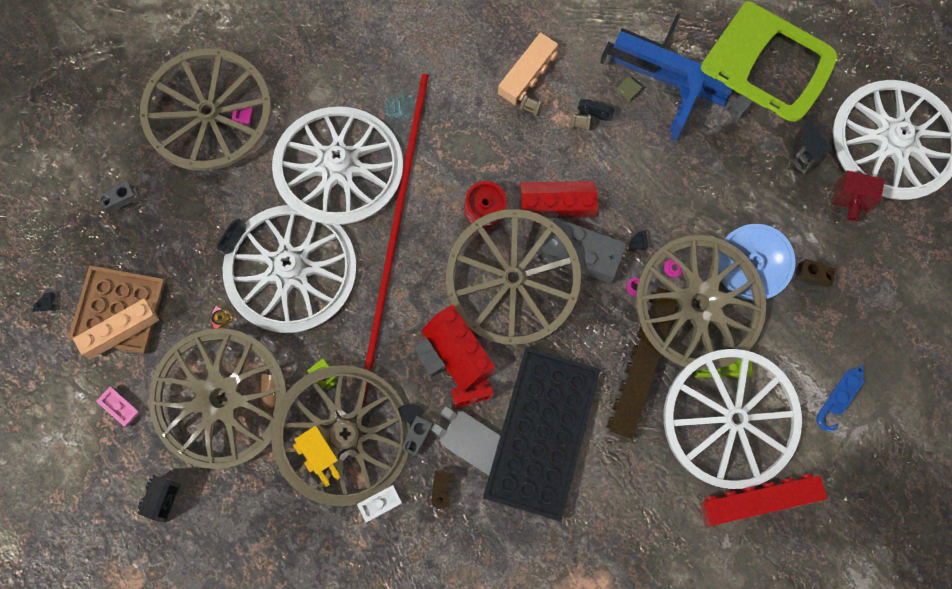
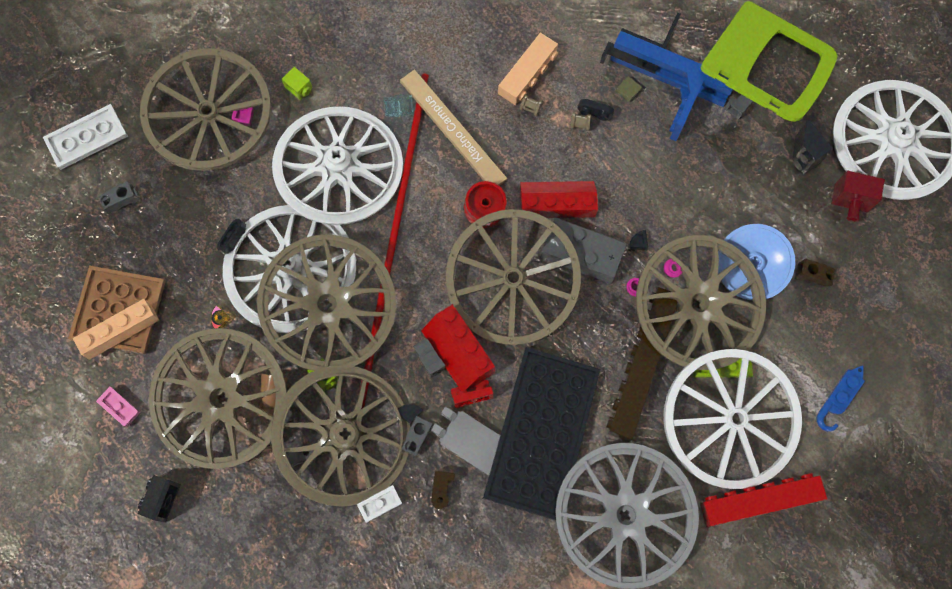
black tile [32,292,55,313] -> none
yellow hinge [293,426,341,487] -> none
none -> white plate [43,104,128,170]
none -> dark tan wheel [257,235,396,371]
none -> lime brick [282,67,312,100]
none -> tan tile [400,69,507,186]
none -> light grey wheel [556,443,699,589]

